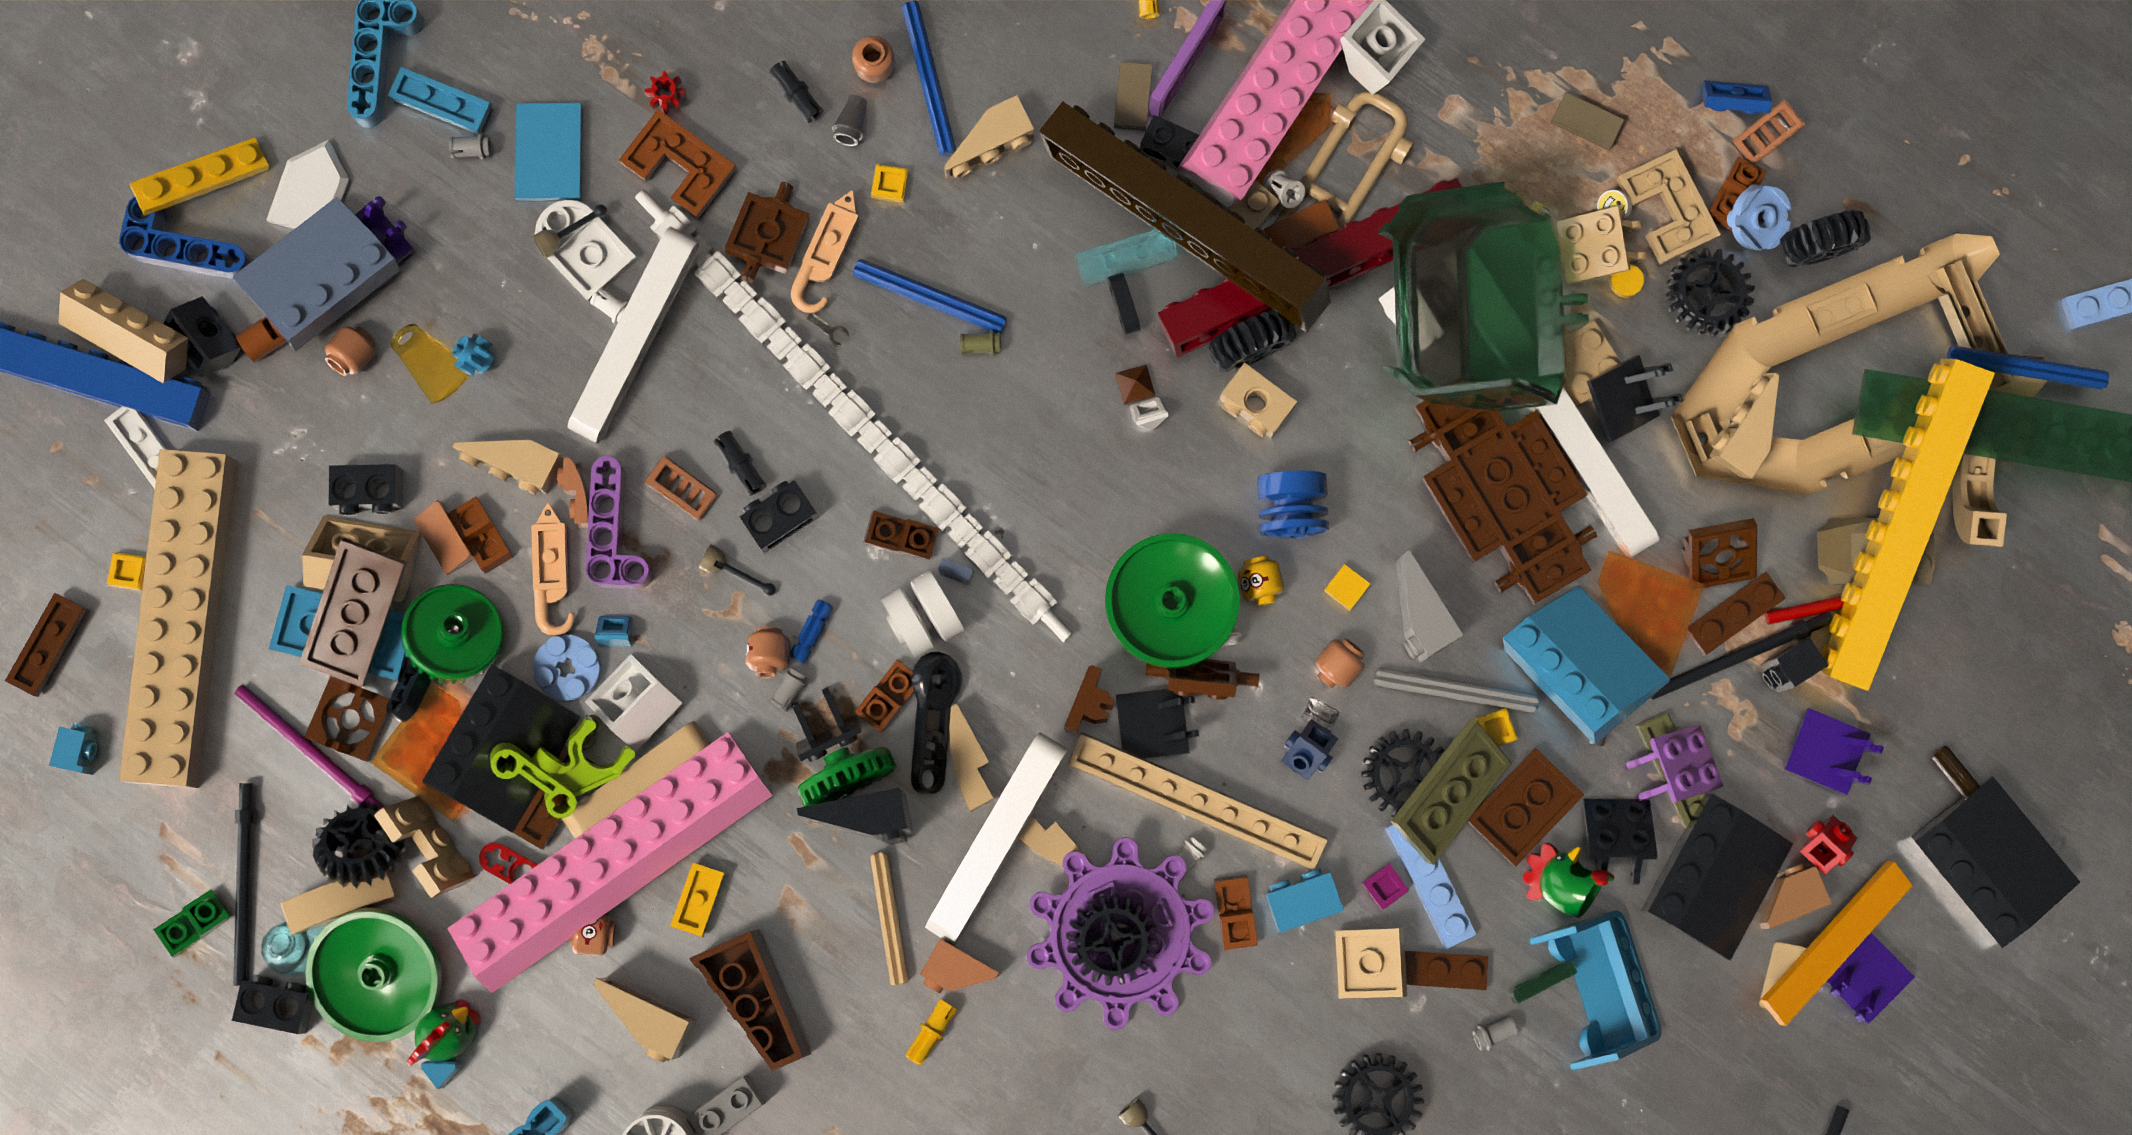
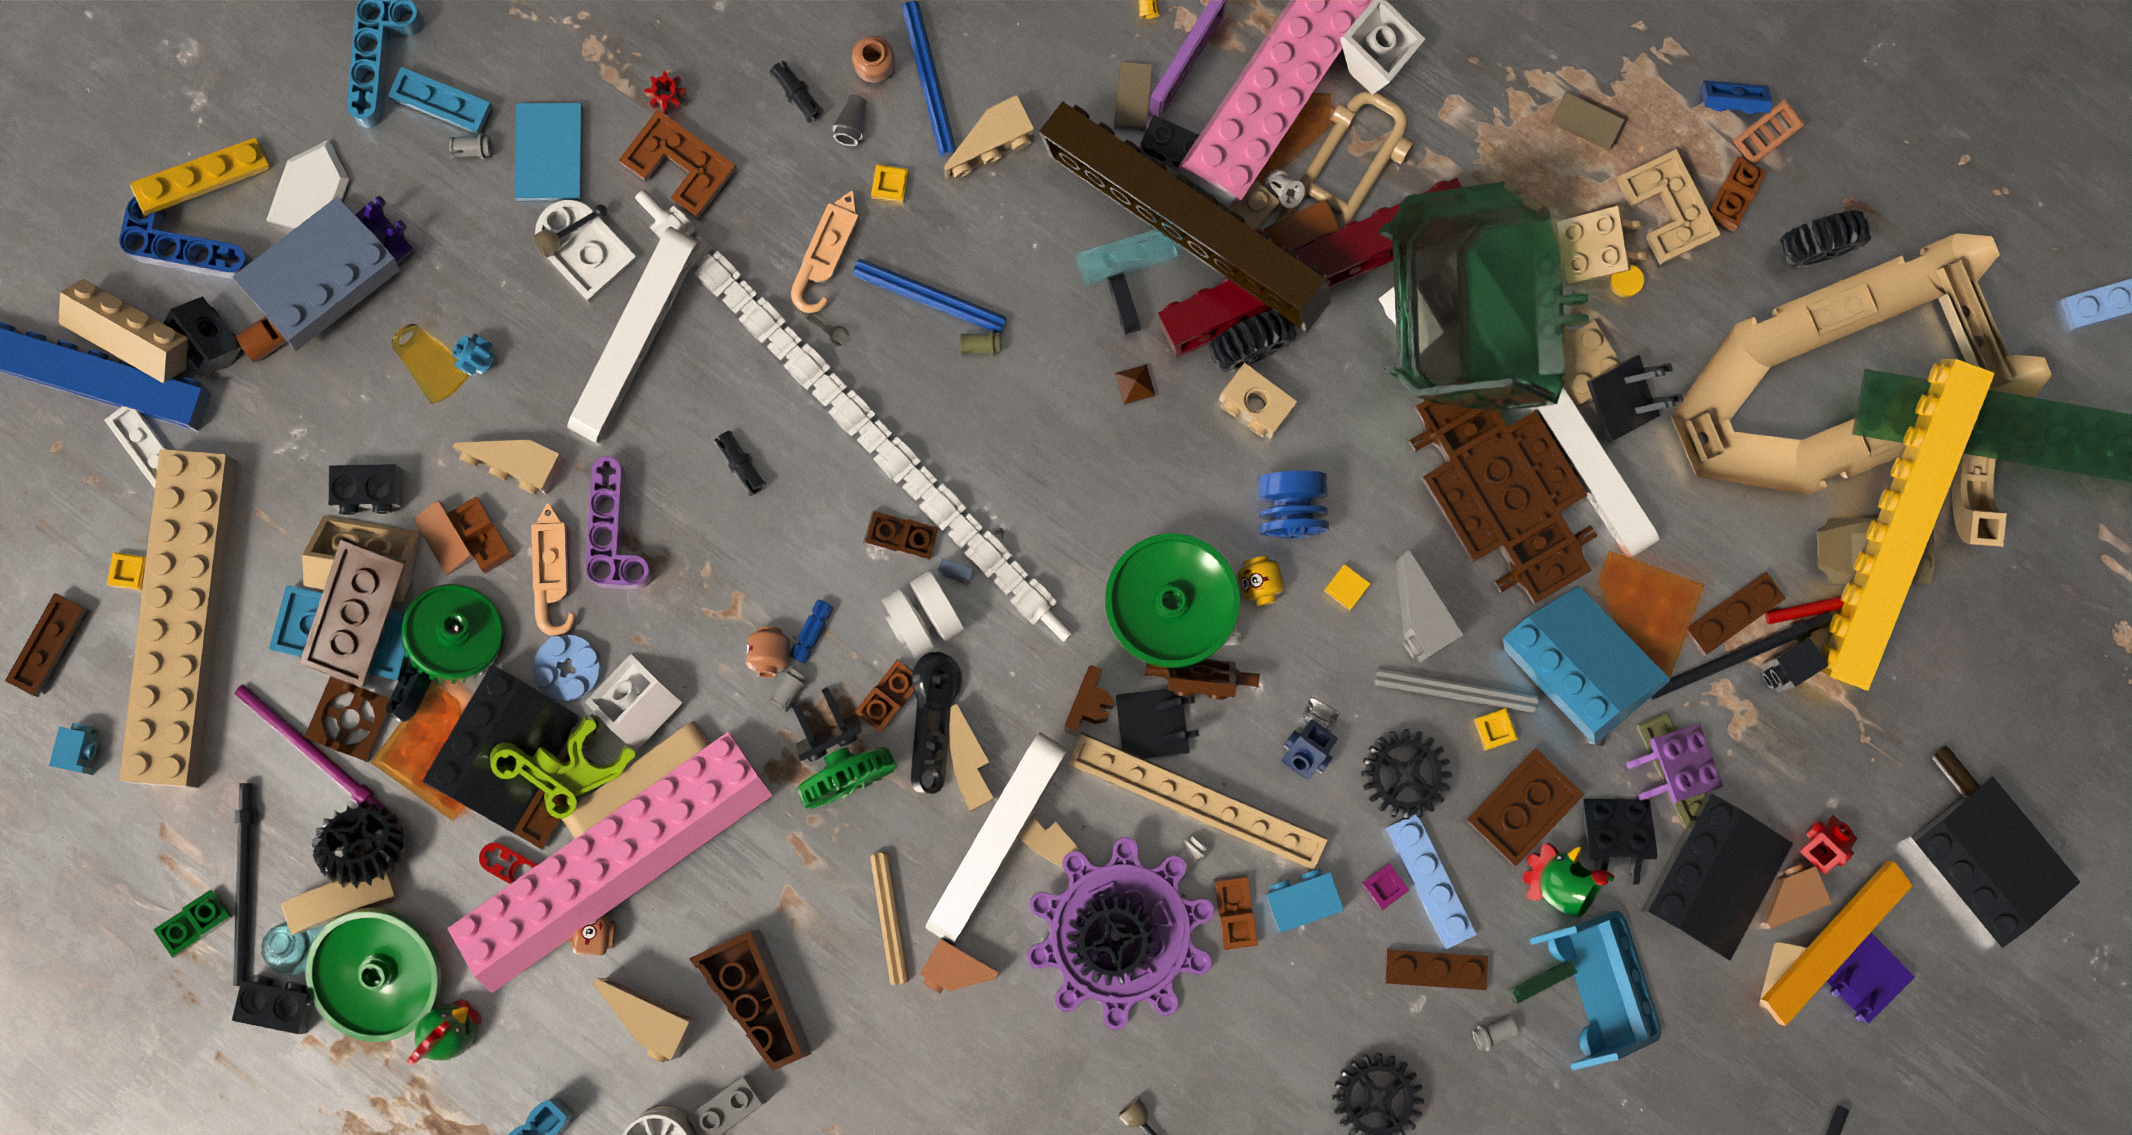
nougat head [325,327,375,376] -> none
tan plate [374,796,474,898] -> none
dark azure slope [421,1060,462,1089] -> none
nougat slope [557,457,590,528] -> none
white pin [590,287,628,325] -> none
dark azure slope [595,616,632,647] -> none
nougat slope [643,455,718,521] -> none
yellow plate [670,862,726,937] -> none
hinge [698,544,776,596] -> none
reddish brown plate [725,182,809,283] -> none
black brick [739,480,819,554] -> none
black slope [796,788,914,845] -> none
yellow axle [906,999,958,1065] -> none
white slope [1129,397,1169,430] -> none
nougat head [1316,638,1365,688] -> none
tan plate [1335,928,1407,999] -> none
olive tile [1391,719,1512,865] -> none
tile [1597,190,1632,220] -> none
black gear [1665,248,1755,337] -> none
reddish brown piece [1682,518,1757,590] -> none
tan slope [1709,373,1779,478] -> none
light blue plate [1727,184,1791,251] -> none
dark purple plate [1784,708,1884,795] -> none
blue axle [1946,346,2109,389] -> none

